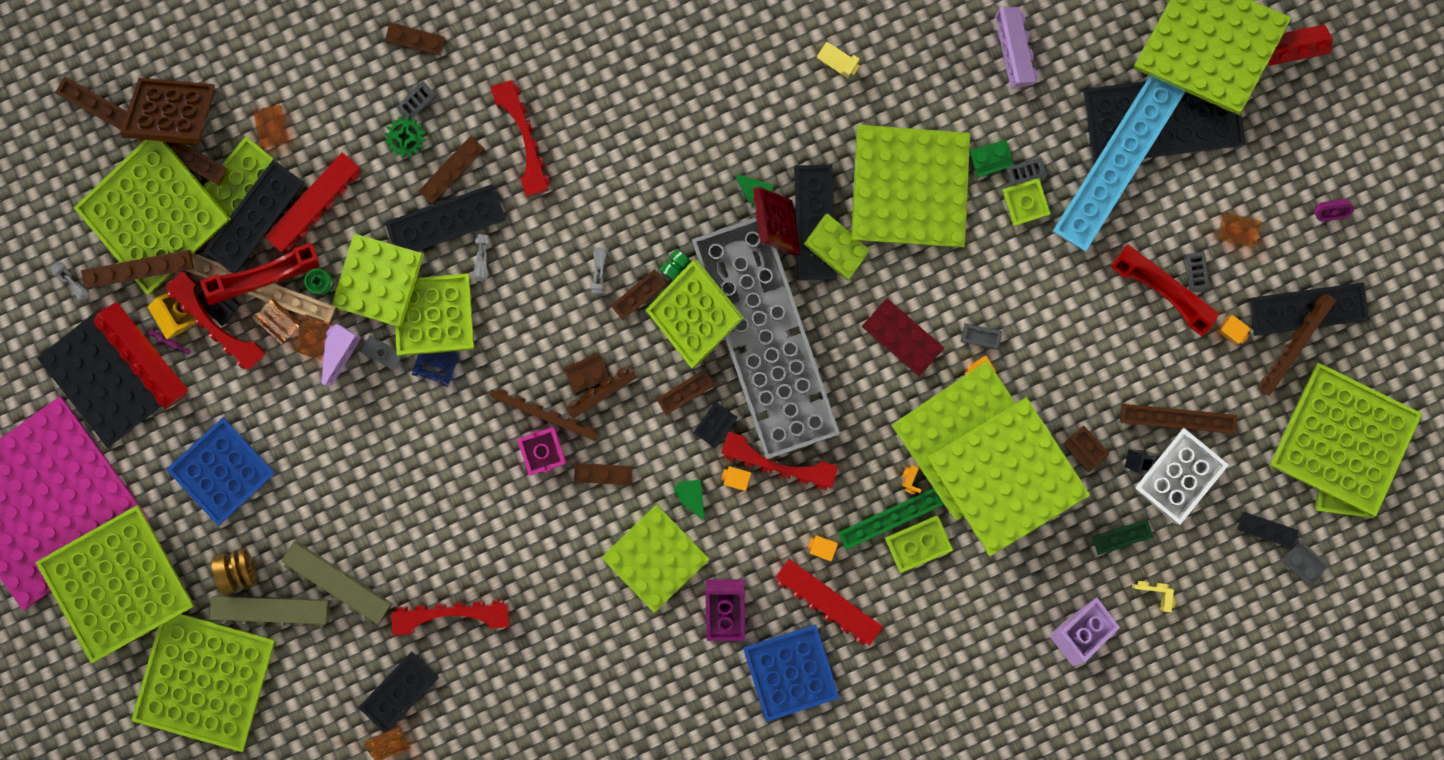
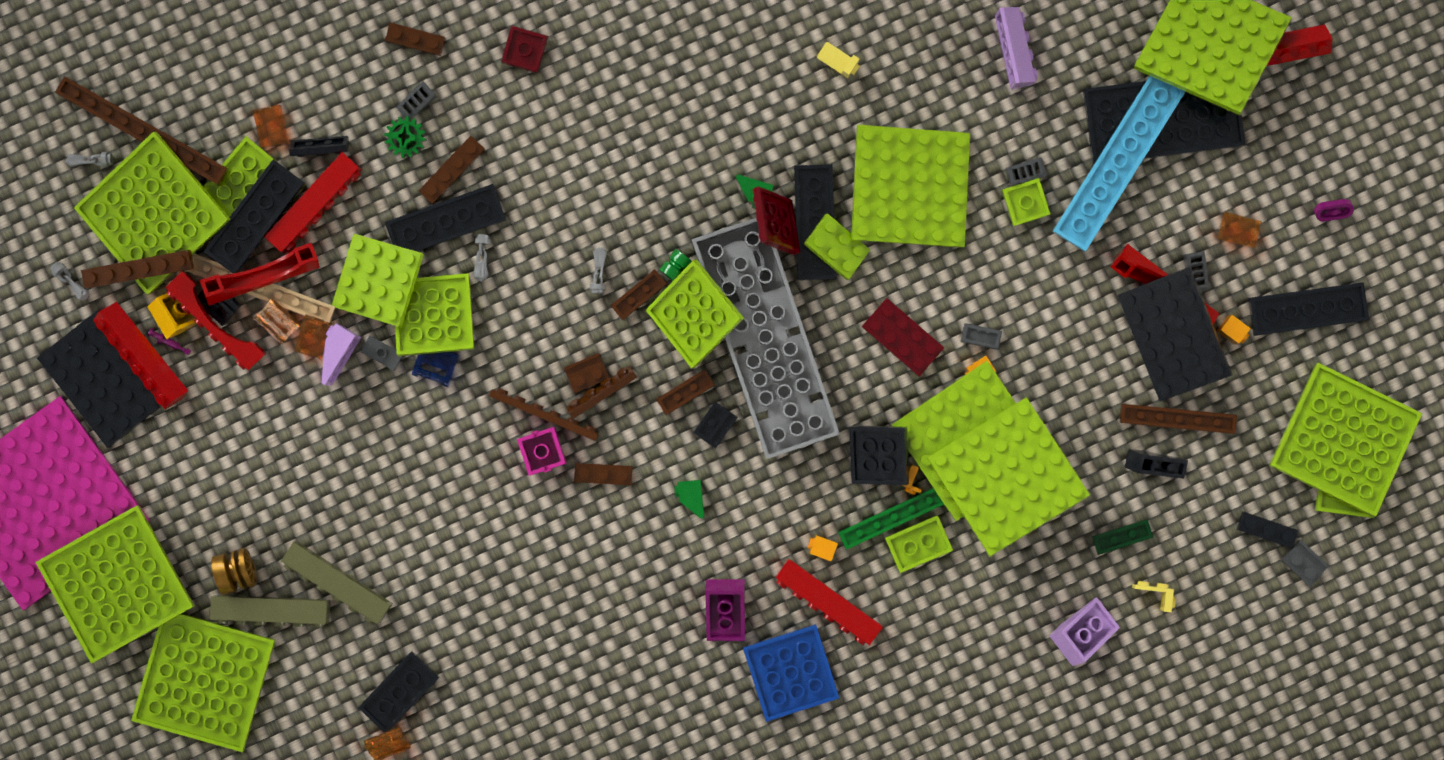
reddish brown plate [121,78,216,144] -> none
blue plate [166,417,276,526] -> none
green wheel [304,269,334,295] -> none
red arch [391,600,510,635] -> none
red arch [490,80,551,198] -> none
lime plate [601,504,710,613] -> none
red arch [721,432,838,491] -> none
light orange brick [721,466,751,491] -> none
green plate [969,139,1014,178] -> none
reddish brown plate [1063,425,1109,473] -> none
white slope [1135,428,1229,525] -> none
reddish brown plate [1258,293,1336,396] -> none
none -> light grey piece [65,152,114,167]
none -> black plate [289,136,349,157]
none -> dark red plate [501,25,548,73]
none -> black plate [849,426,909,485]
none -> black plate [1118,267,1233,402]

